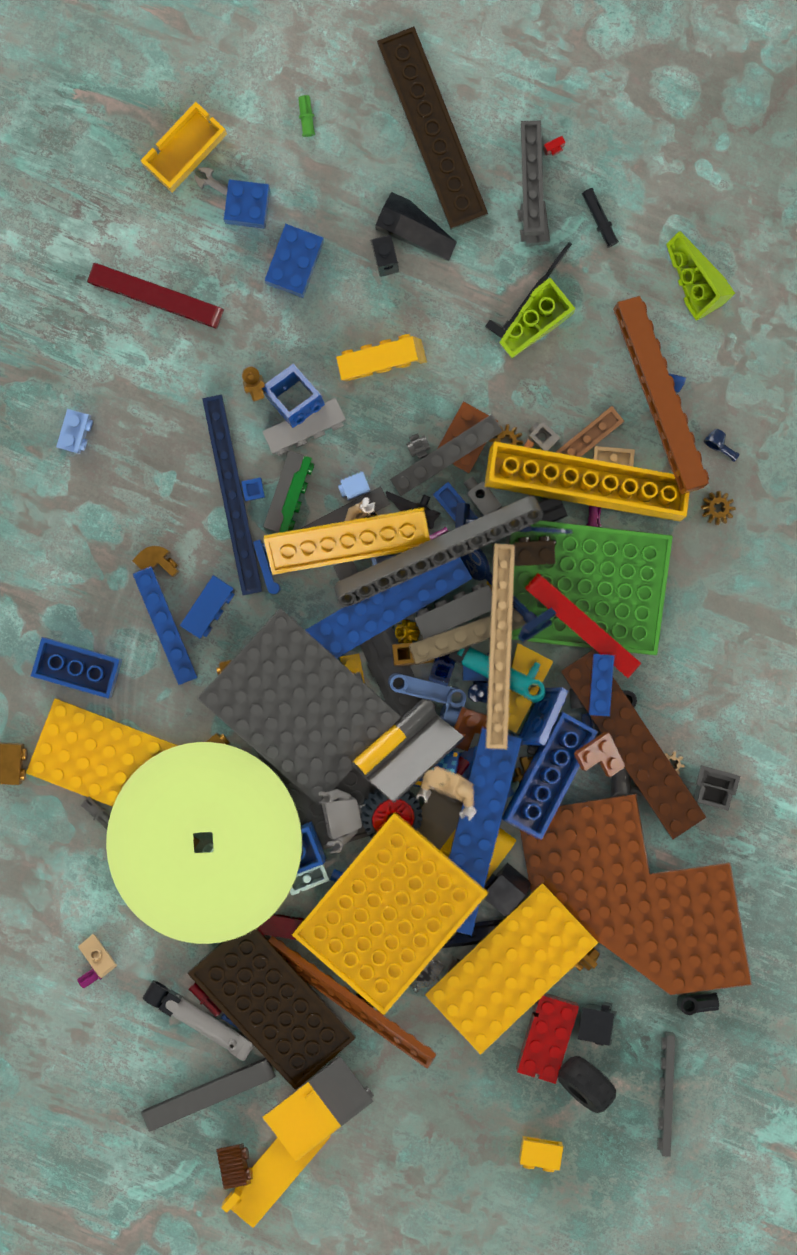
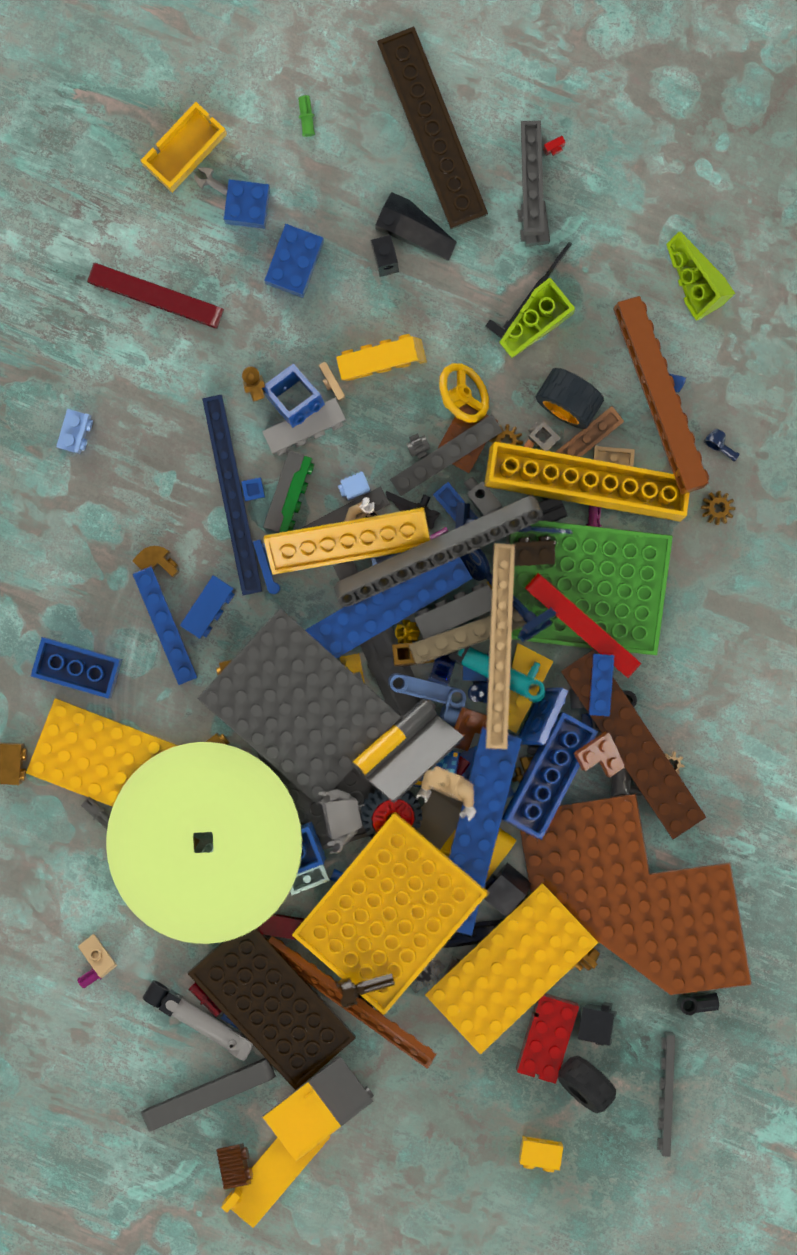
black pin [581,188,619,248] -> none
dark grey plate [694,765,741,811] -> none
none -> tan plate [319,362,345,402]
none -> dark brown piece [335,973,395,1008]
none -> yellow piece [439,363,489,423]
none -> black wheel [535,368,604,429]

